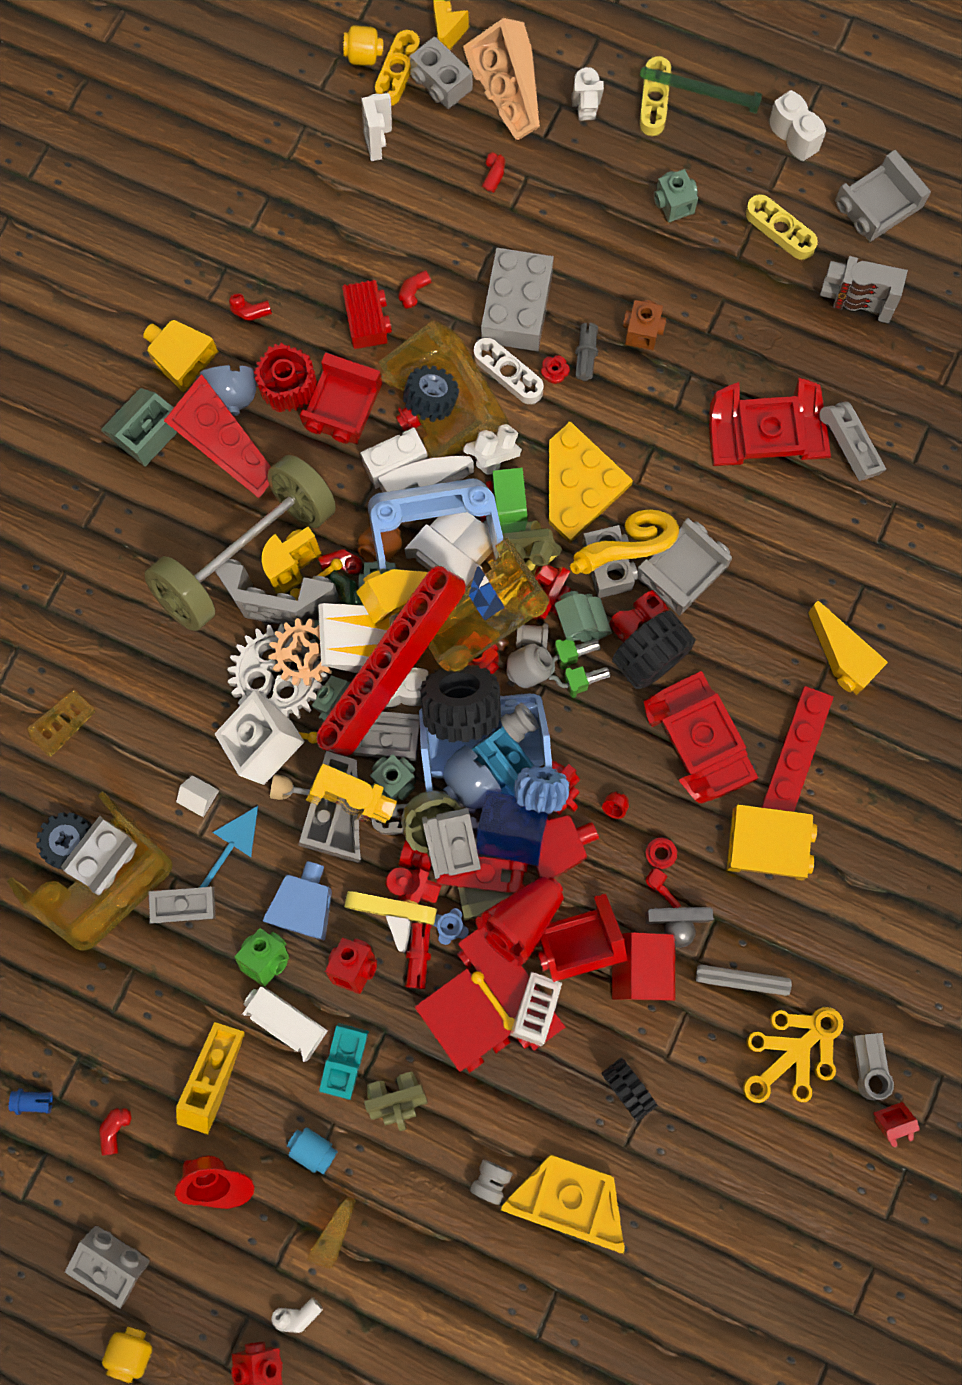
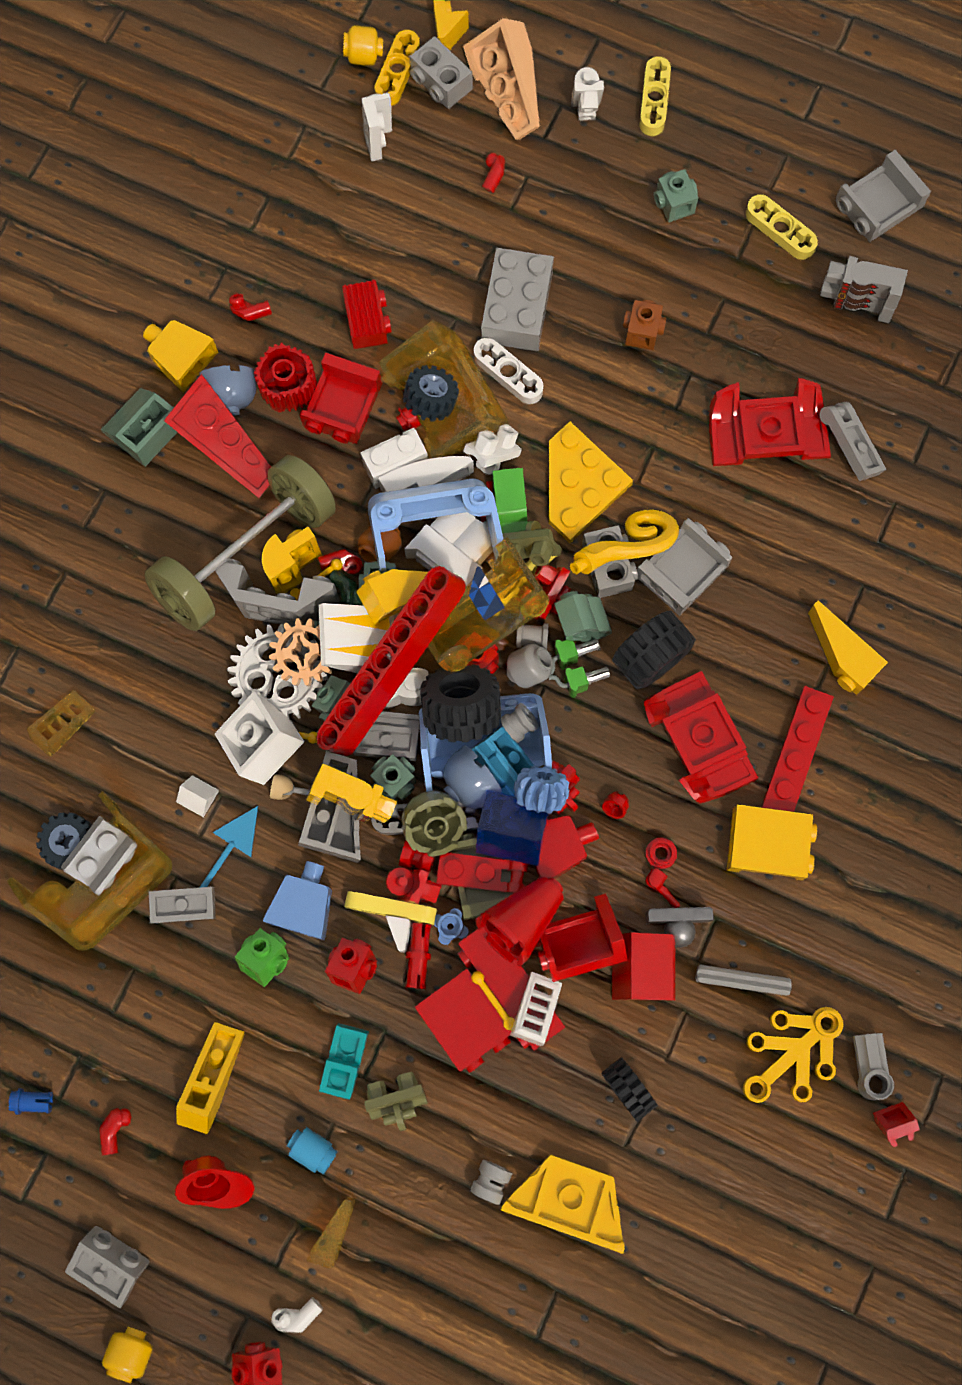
white window [242,986,328,1062] -> none
red arm [398,270,432,309] -> none
light grey plate [422,808,481,879] -> none
red plate [541,355,570,384] -> none
dark grey axle [575,323,599,381] -> none
red leg [609,590,669,642] -> none
clear green bar [639,67,762,113] -> none
white brick [769,90,826,161] -> none

